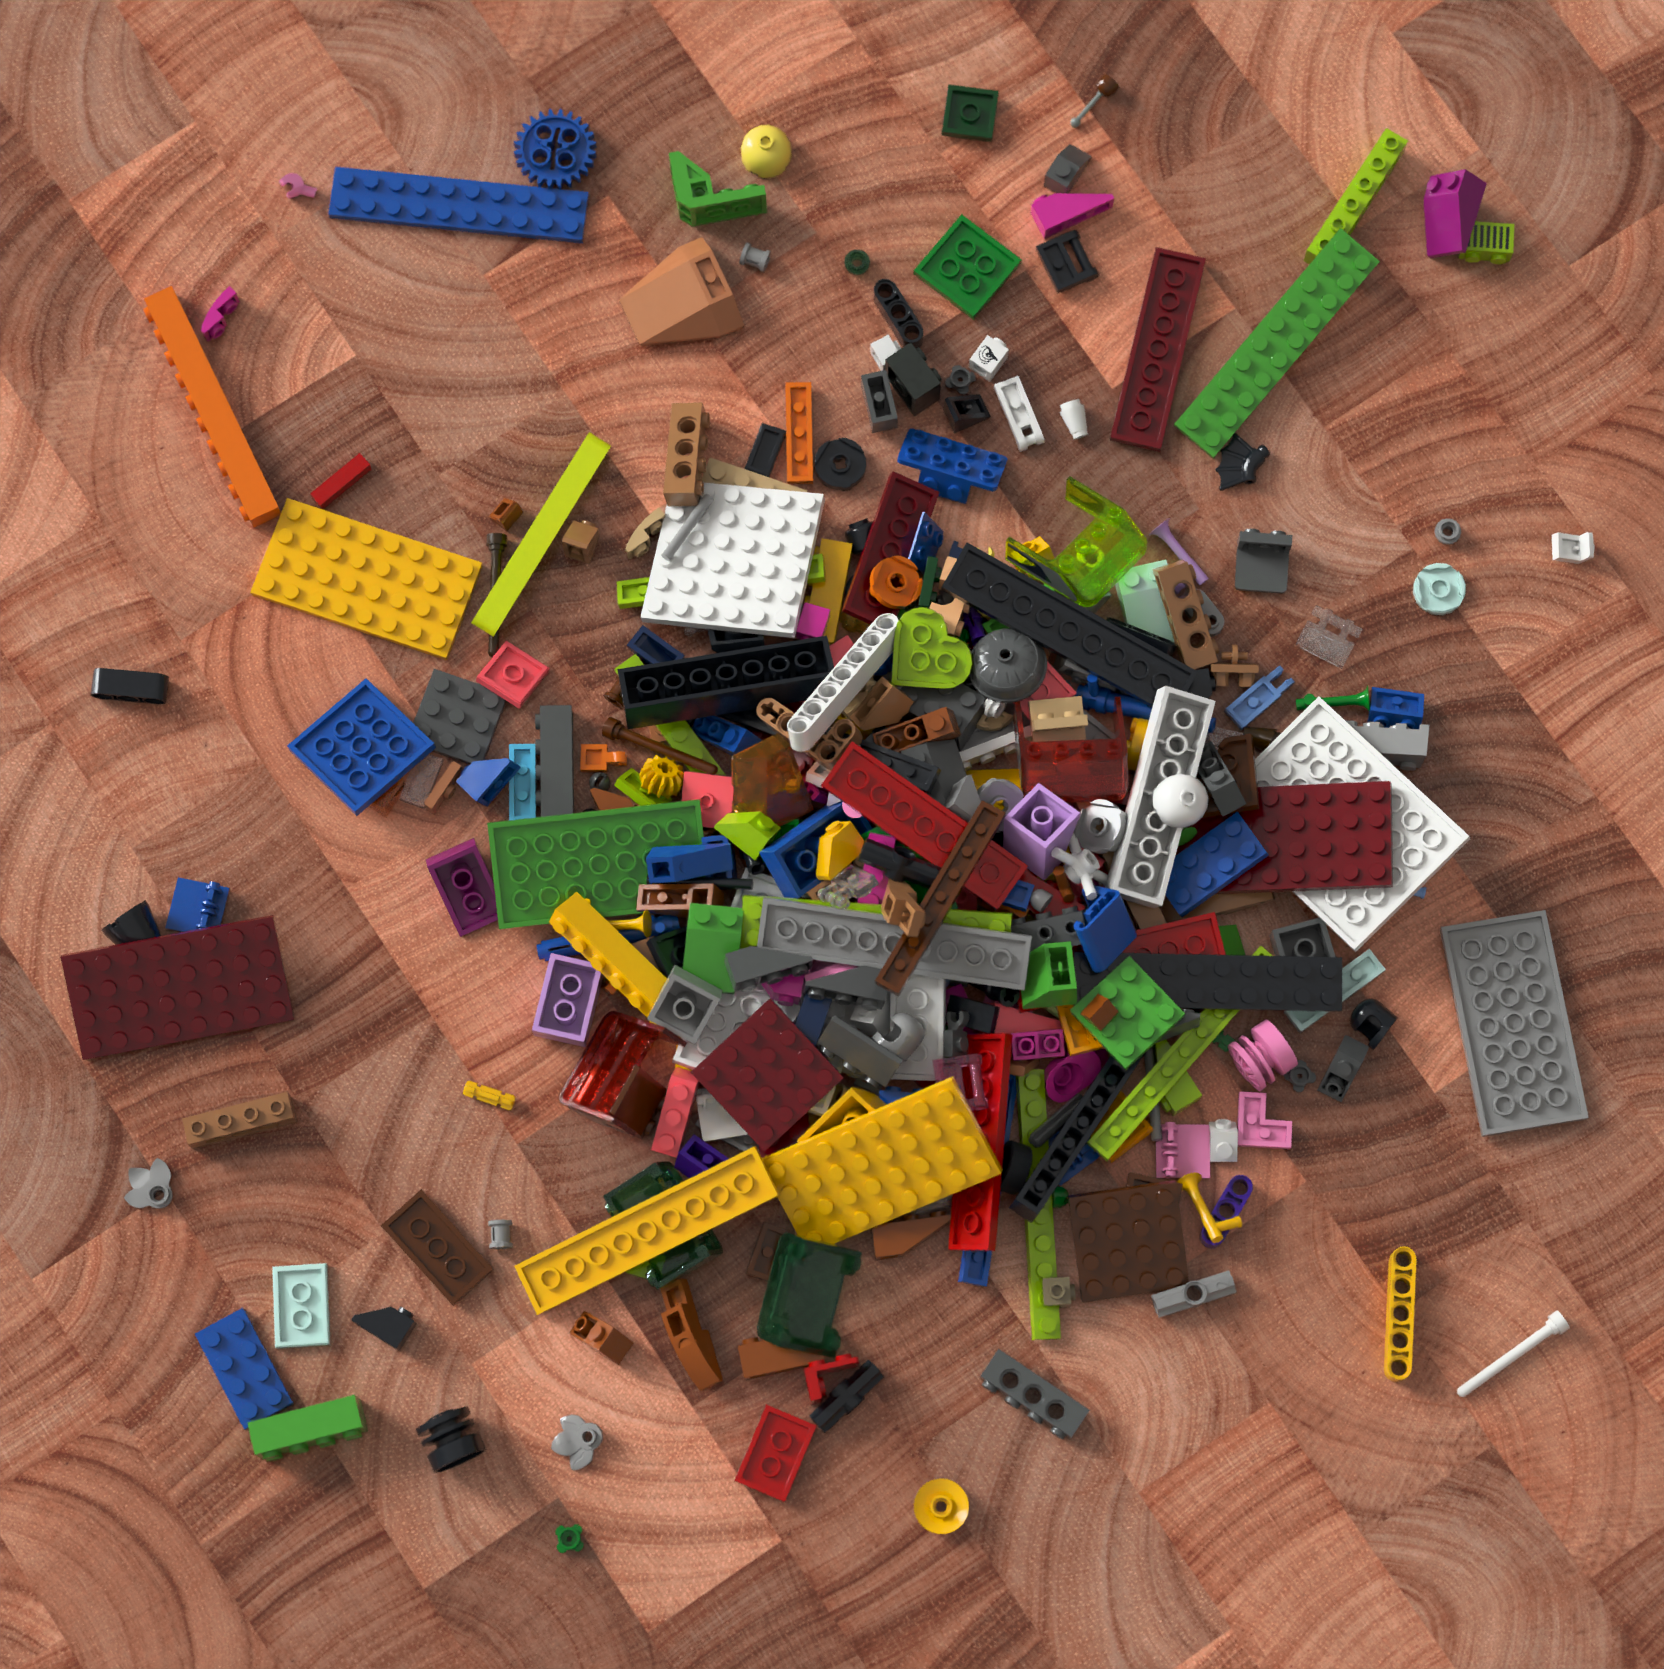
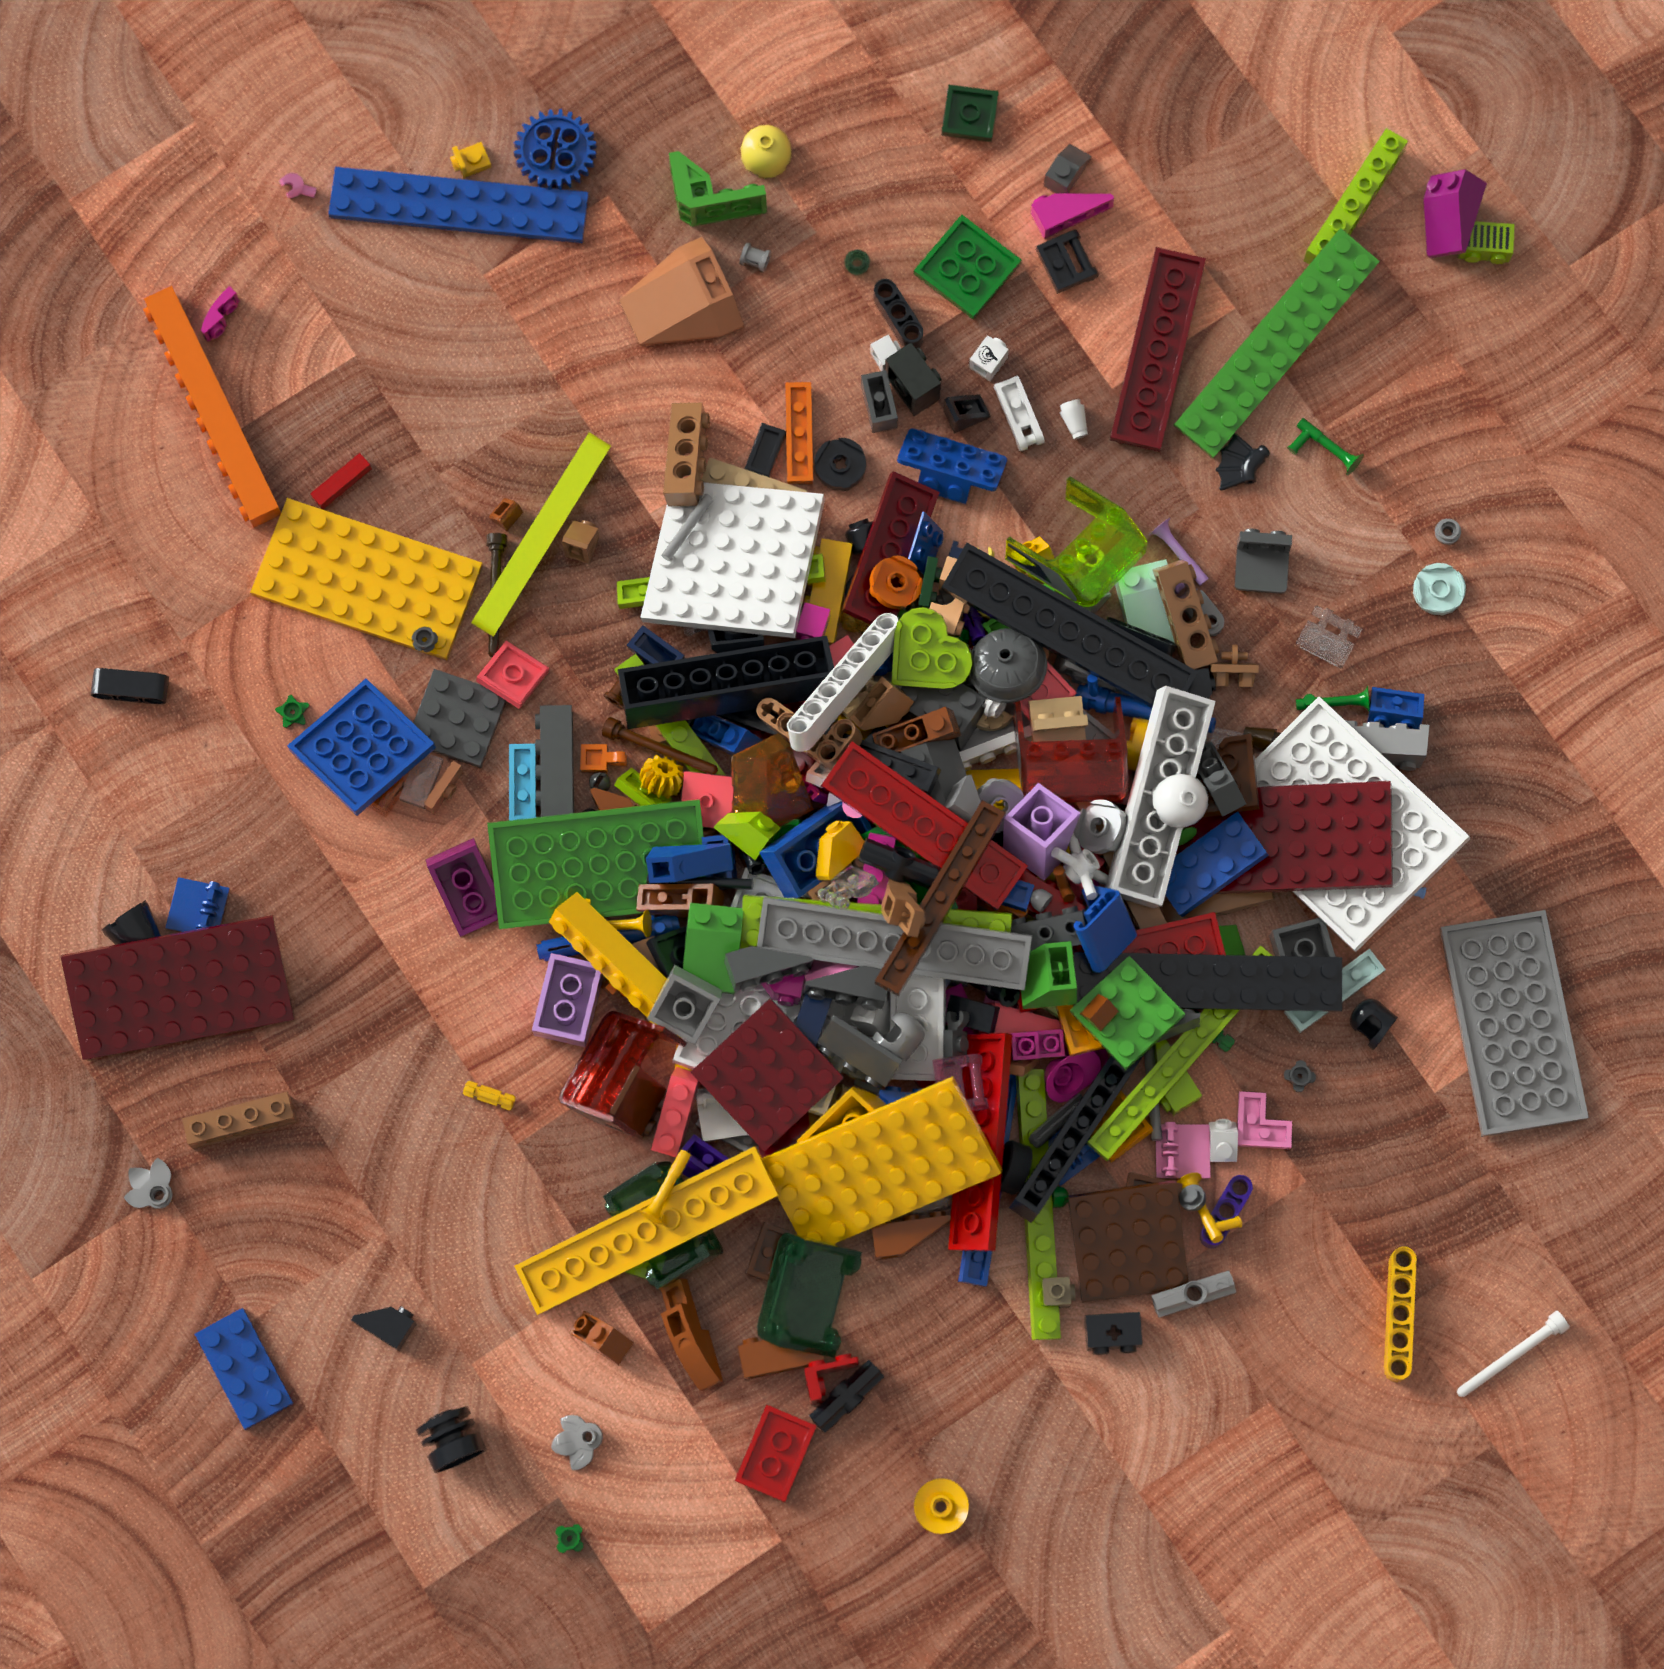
bright green brick [247,1395,368,1462] -> none
light aqua tile [272,1263,331,1349] -> none
reddish brown plate [381,1189,494,1306] -> none
slope [456,758,521,807] -> none
light grey bush [488,1220,513,1249] -> none
tan slope [626,507,665,559] -> none
dark grey plate [945,365,976,395] -> none
dark grey brick [980,1349,1090,1440] -> none
hinge [1070,74,1119,128] -> none
medium blue hinge [1224,666,1295,731] -> none
bright pink wheel [1228,1019,1298,1091] -> none
dark grey slope [1317,1035,1369,1102] -> none
white bracket [1552,532,1595,564] -> none
none -> green plate [275,695,309,728]
none -> dark grey plate [412,627,438,652]
none -> yellow bracket [450,142,492,179]
none -> yellow piece [638,1149,691,1224]
none -> black brick [1084,1312,1143,1355]
none -> dark grey plate [1179,1184,1206,1211]
none -> green piece [1287,418,1364,476]

